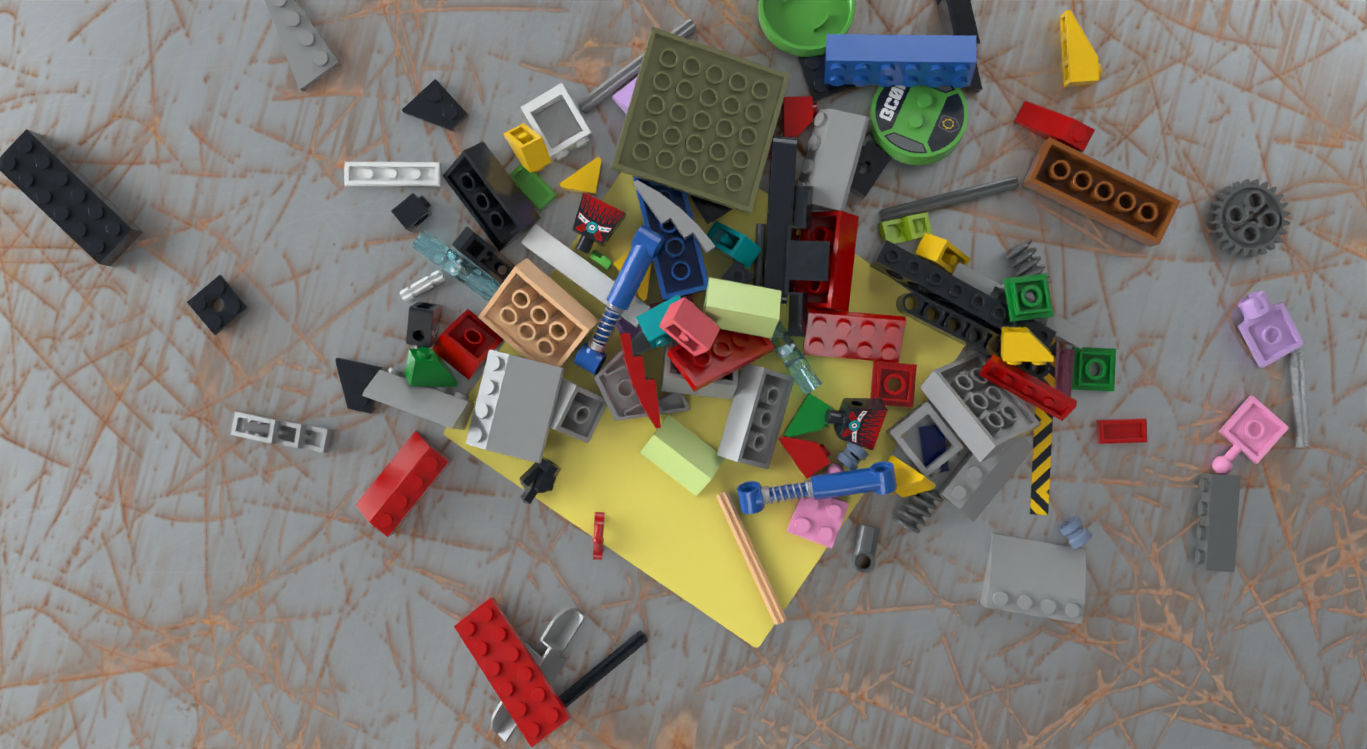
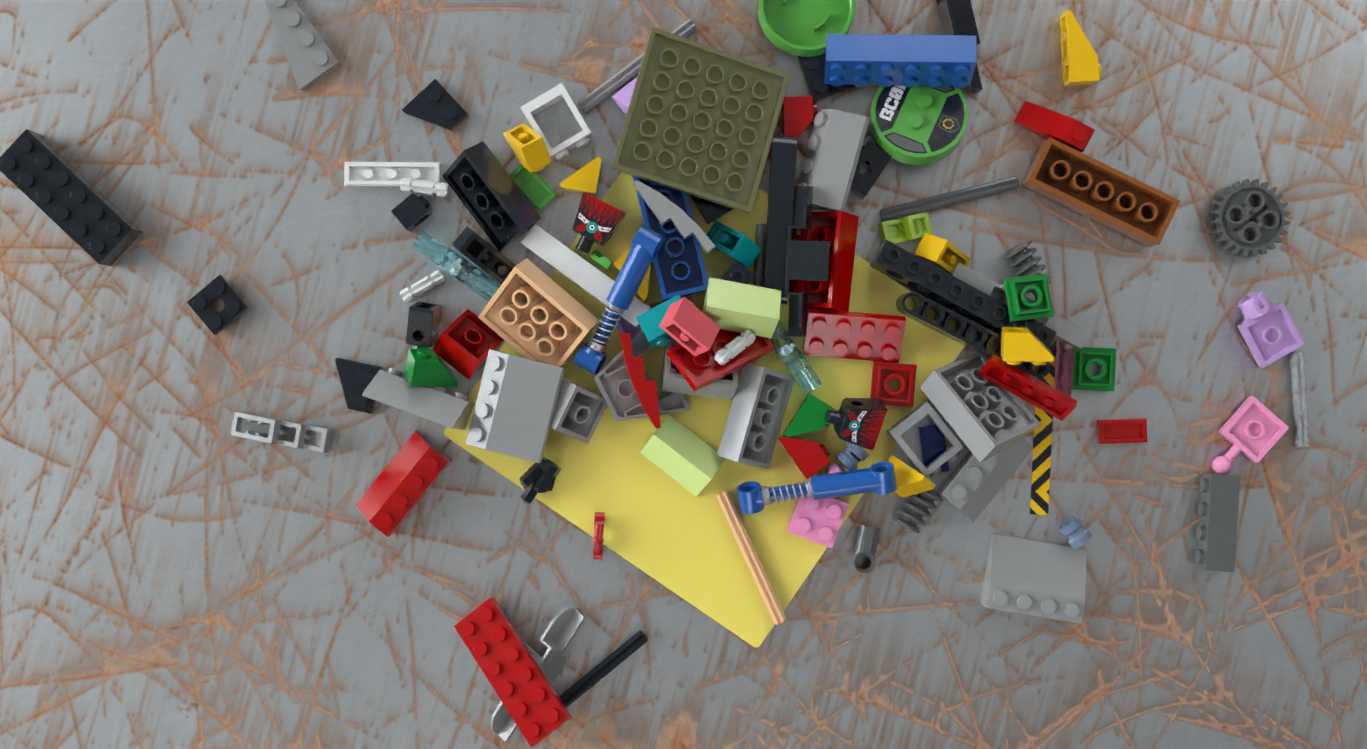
none -> white axle [400,178,448,197]
none -> white axle [714,330,756,365]

